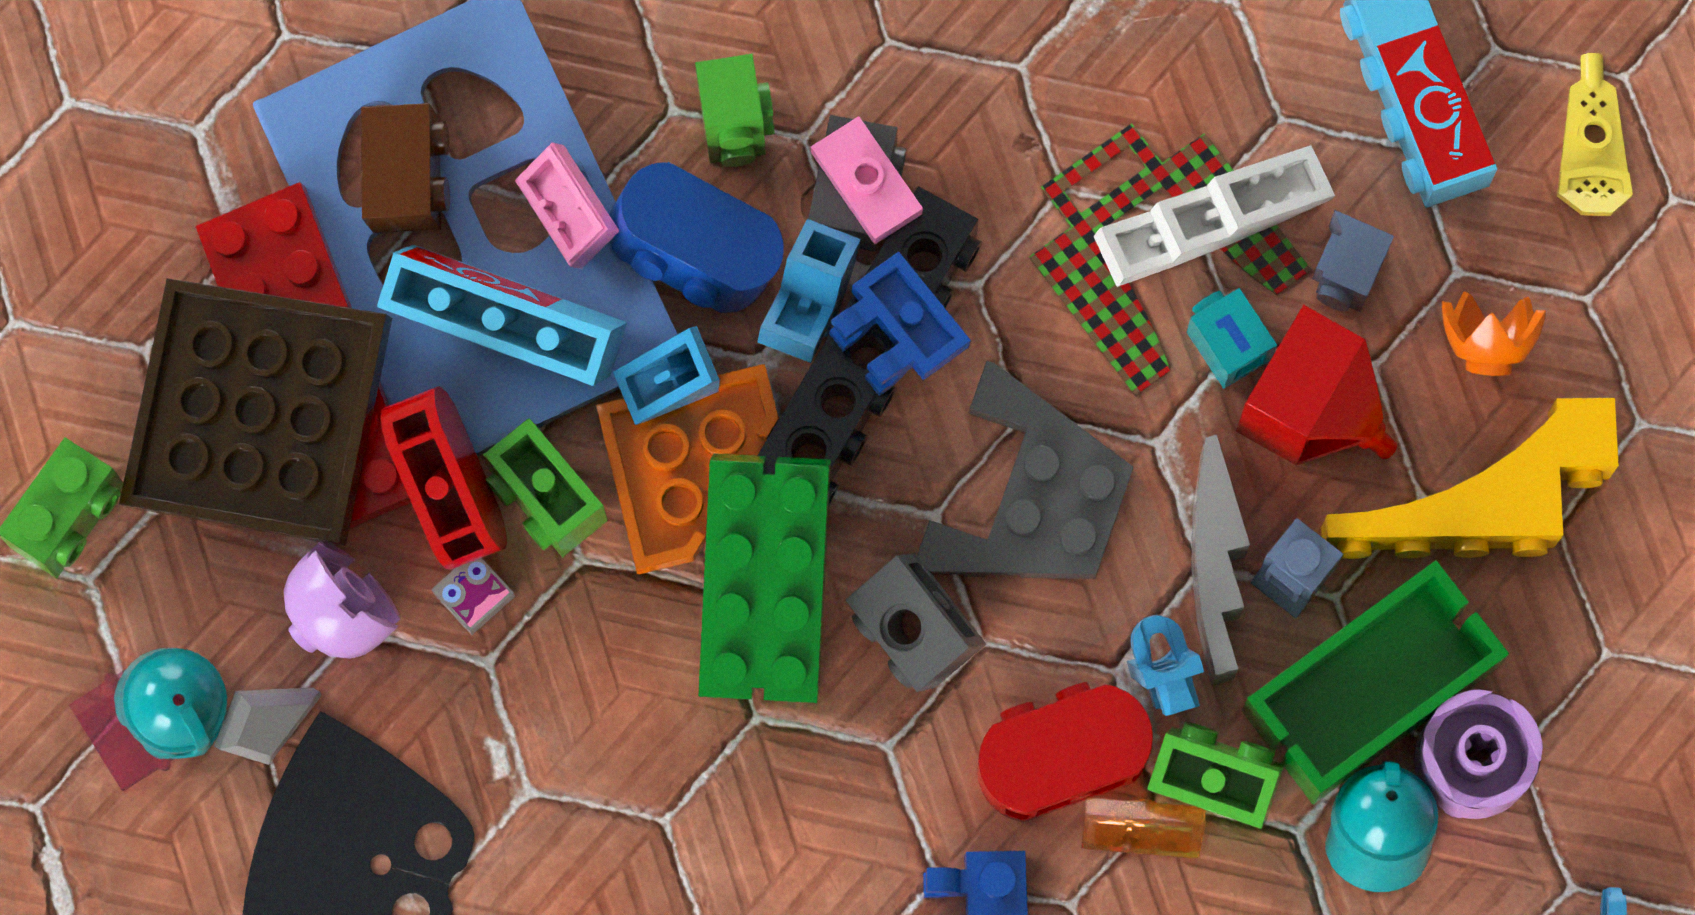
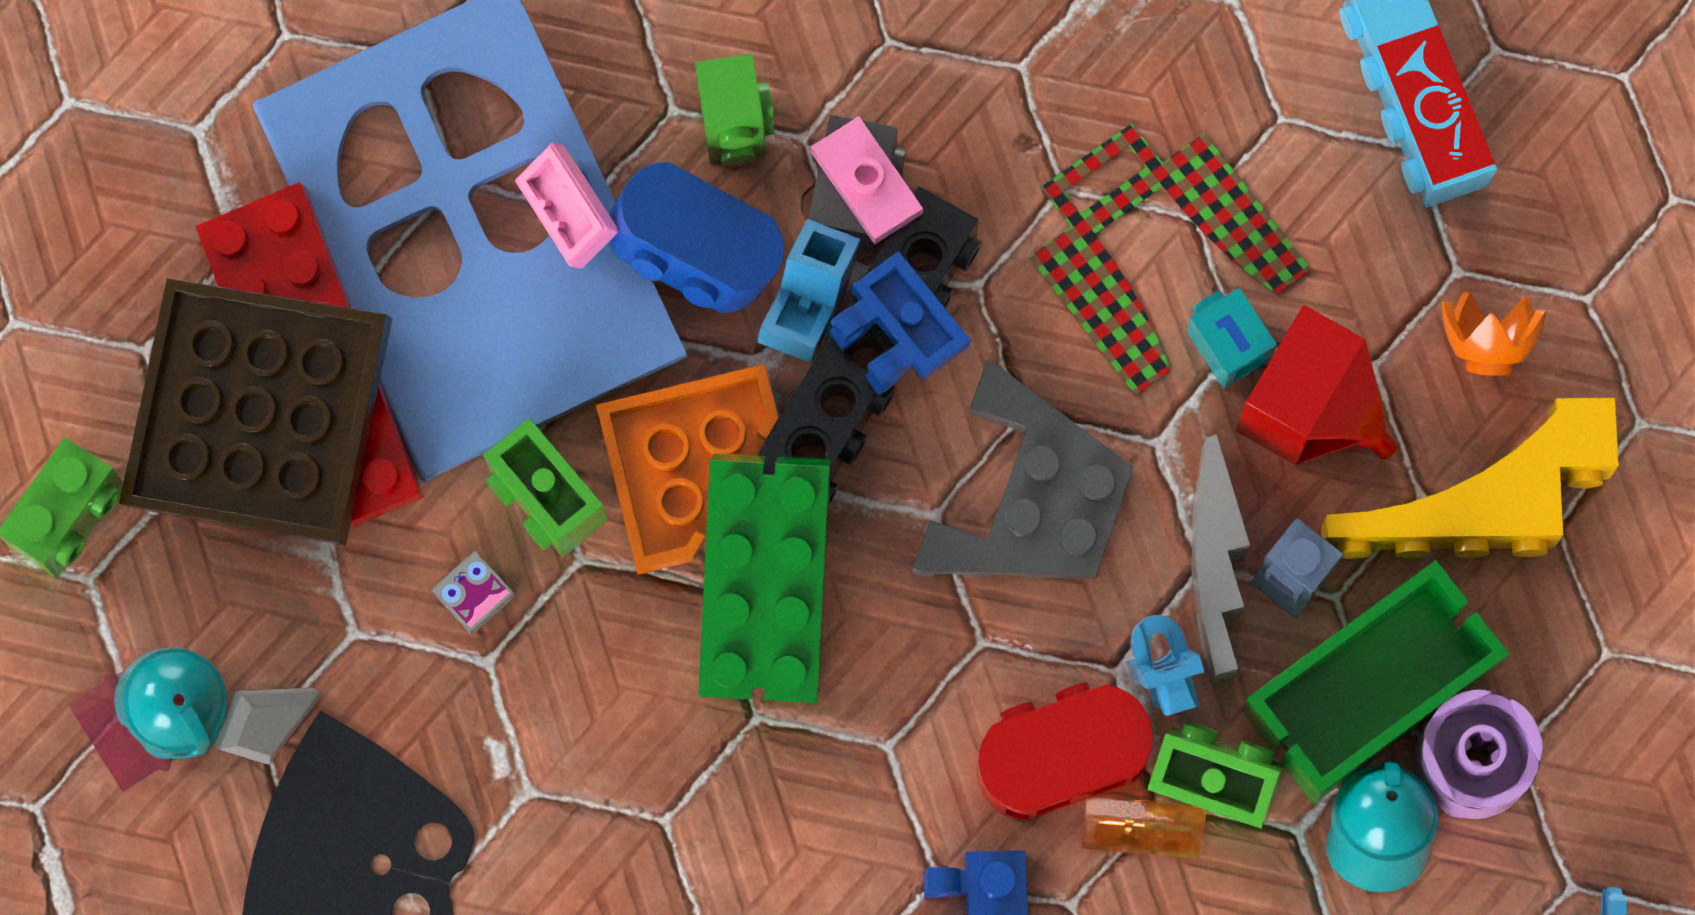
lavender cylinder [284,541,400,659] -> none
reddish brown brick [361,103,450,233] -> none
medium azure brick [377,245,627,386] -> none
red brick [381,386,507,570] -> none
dark azure slope [613,326,720,425] -> none
dark grey brick [845,553,986,692] -> none
white slope [1094,145,1335,287] -> none
sand blue window [1312,210,1394,312] -> none
light yellow piece [1557,53,1633,216] -> none

